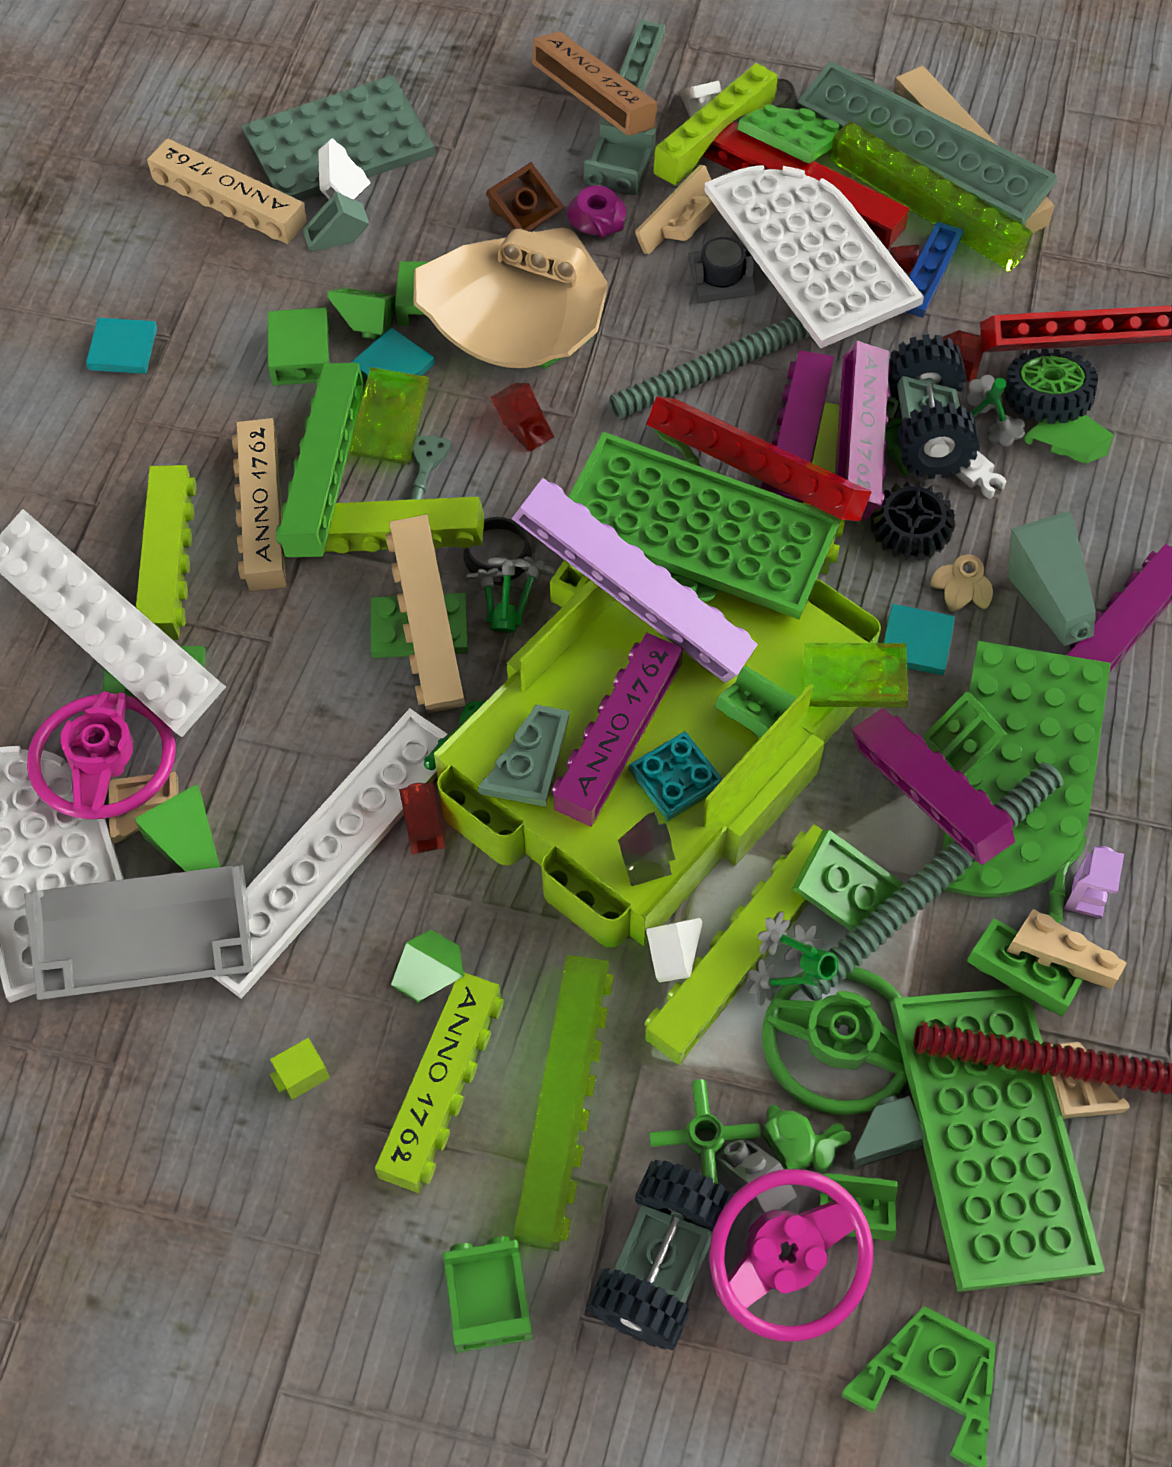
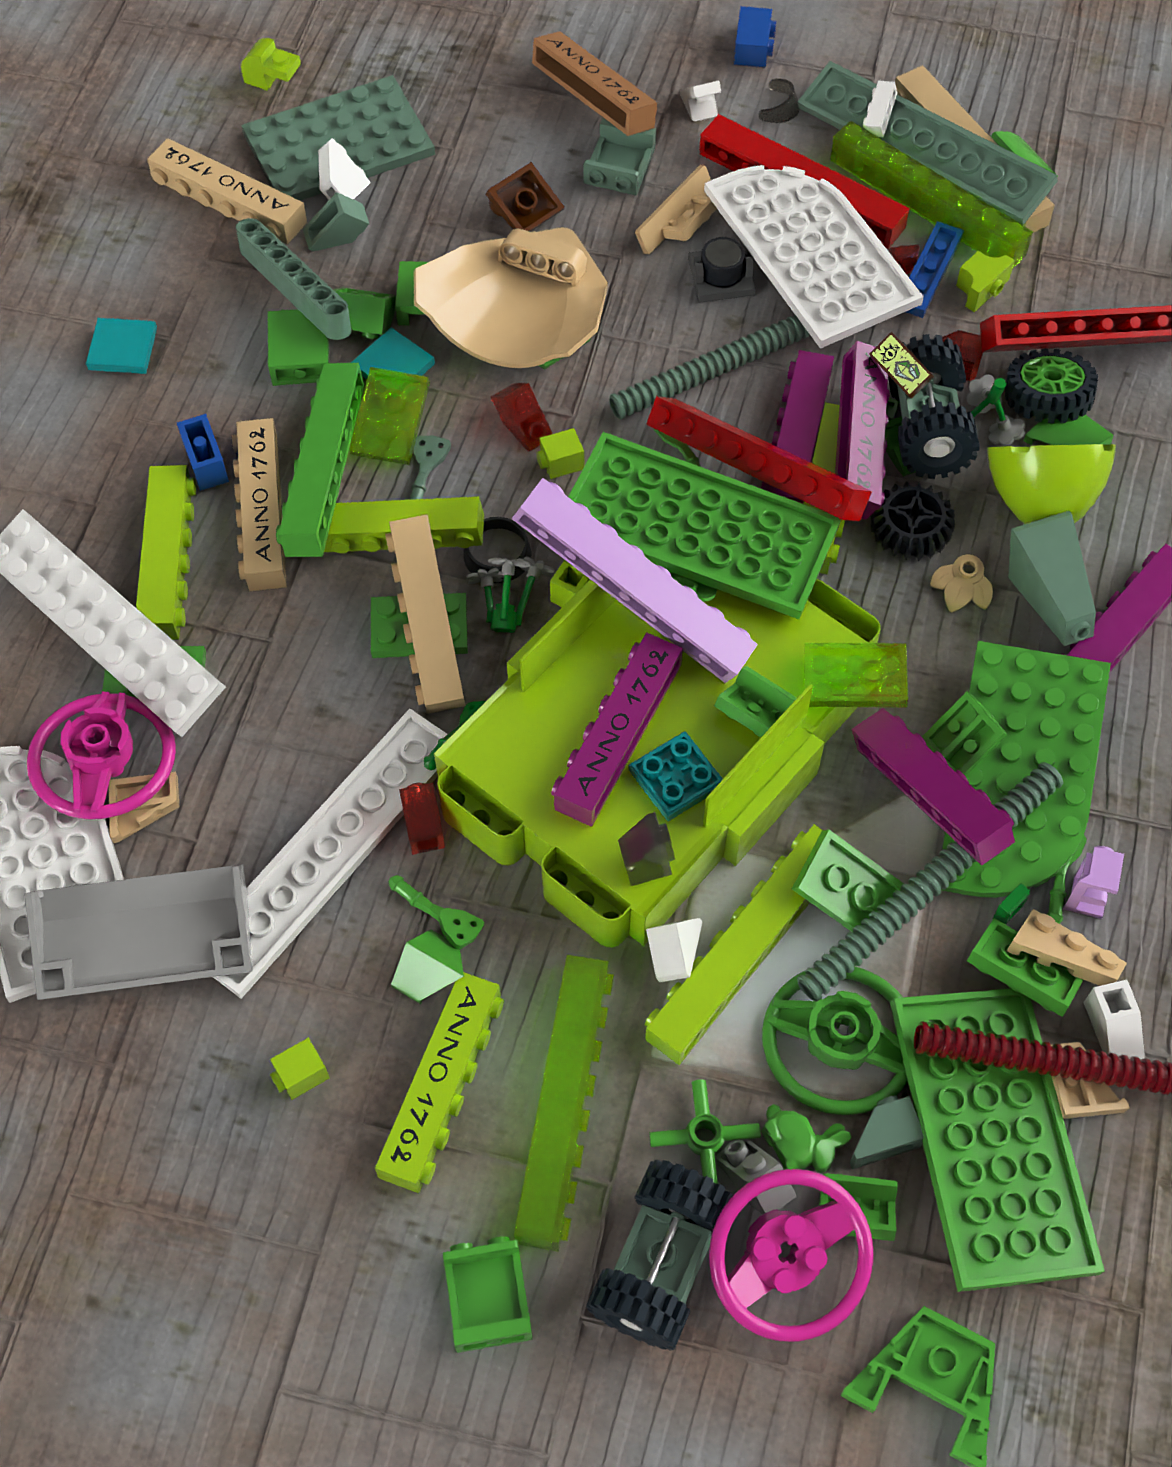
bright green slope [135,784,220,872] -> none
sand green wing [478,705,569,807] -> none
magenta piece [567,185,627,238] -> none
sand green plate [619,20,665,92] -> none
lime arch [653,63,778,186] -> none
bright green plate [737,104,846,164] -> none
plant [748,911,839,1006] -> none
teal tile [883,603,955,676] -> none
white plate [952,451,1006,499] -> none
none -> blue brick [177,414,229,491]
none -> sand green beam [236,218,351,340]
none -> lime brick [241,38,301,91]
none -> bright green piece [388,875,484,949]
none -> lime brick [536,428,585,479]
none -> blue brick [734,6,776,67]
none -> white piece [863,81,897,137]
none -> tile [869,332,934,399]
none -> lime brick [956,250,1015,312]
none -> lime piece [987,444,1116,524]
none -> bright green slope [991,131,1058,177]
none -> green tile [992,883,1030,924]
none -> white slope [1083,979,1145,1061]

